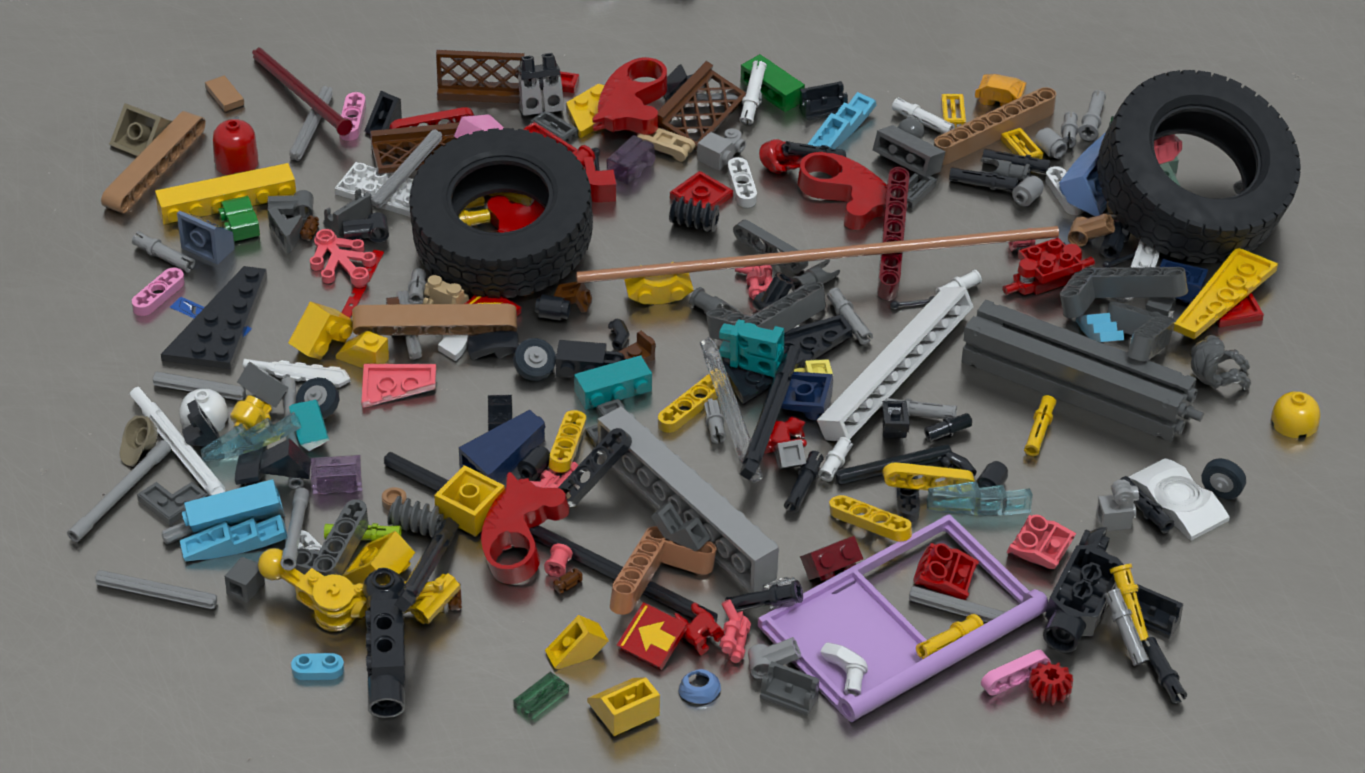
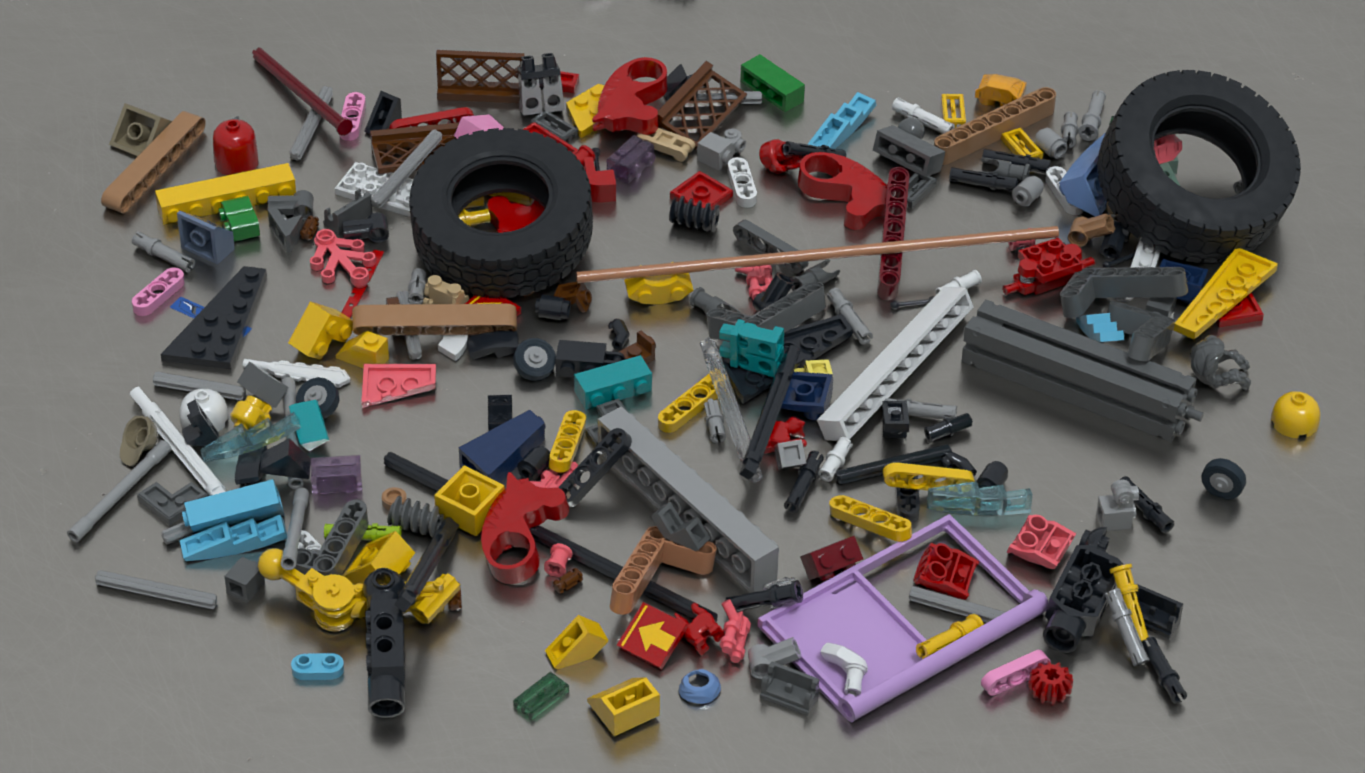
medium nougat tile [205,75,244,112] -> none
white pin [739,61,767,125] -> none
black hinge [799,81,848,121] -> none
yellow pin [1024,395,1056,457] -> none
white slope [1129,458,1230,541] -> none

